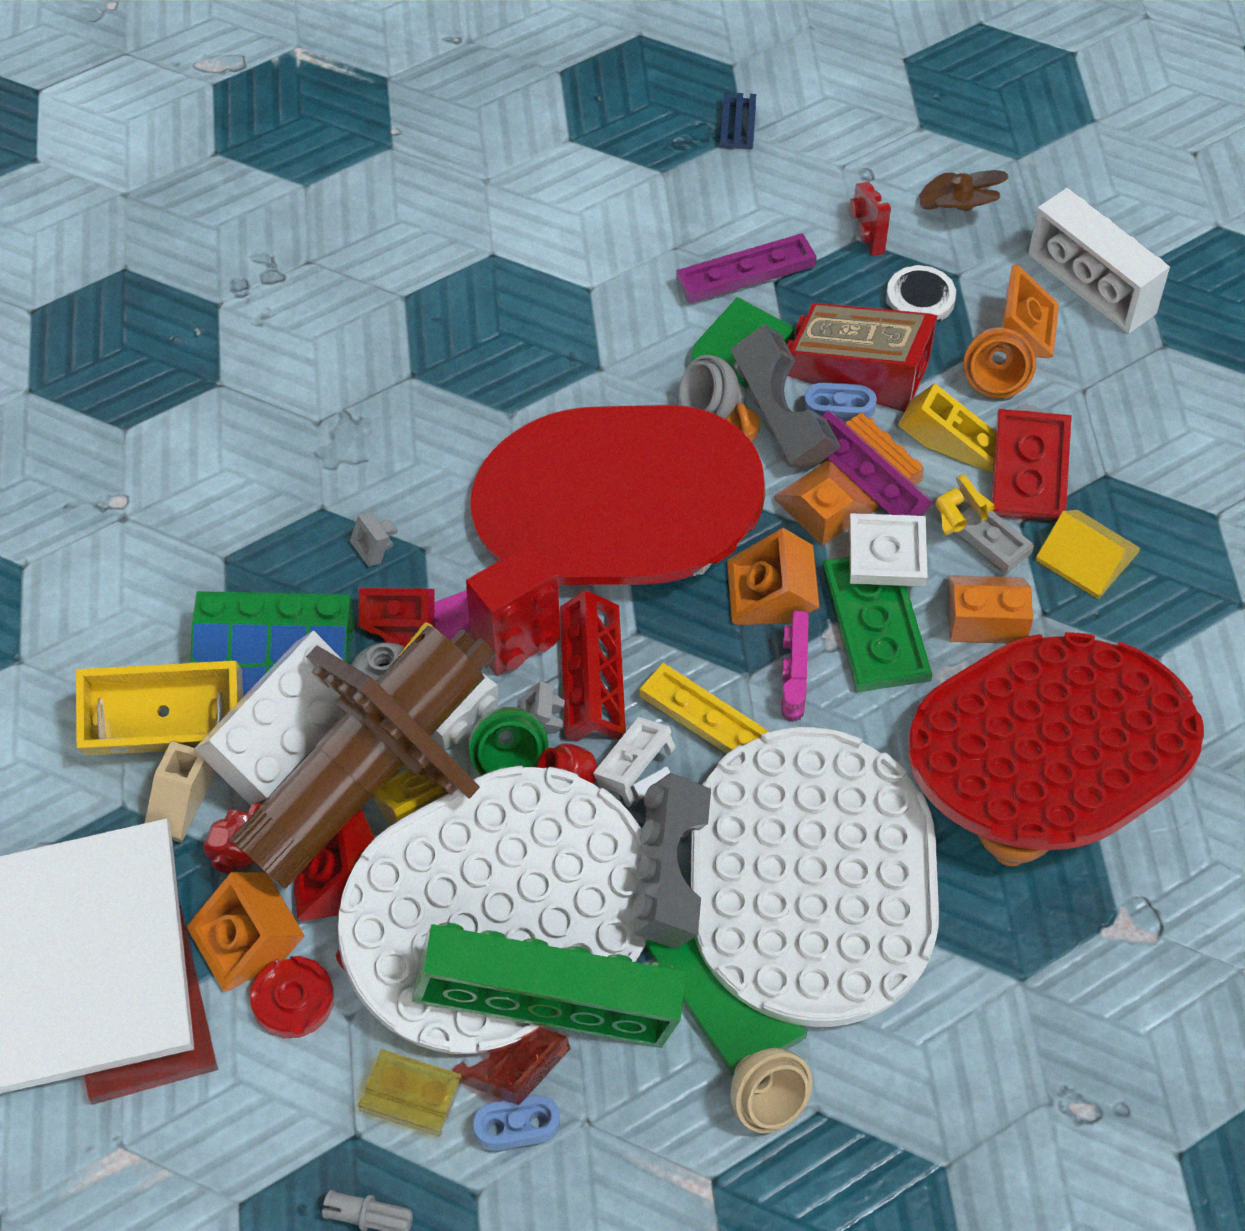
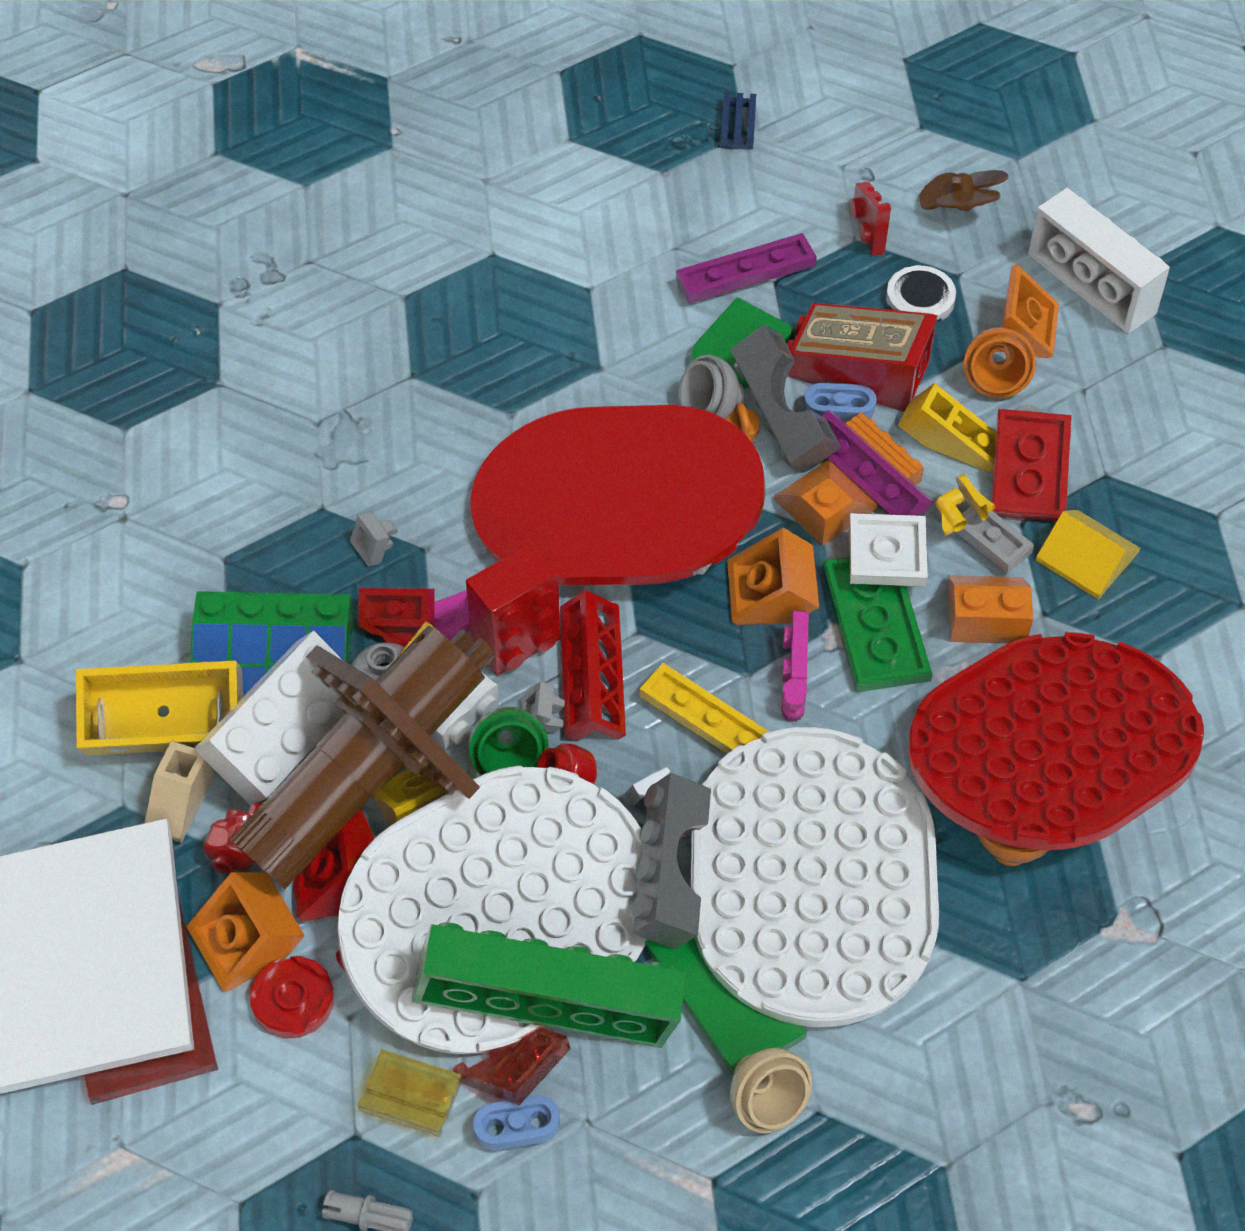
white hinge [593,717,675,807] -> none

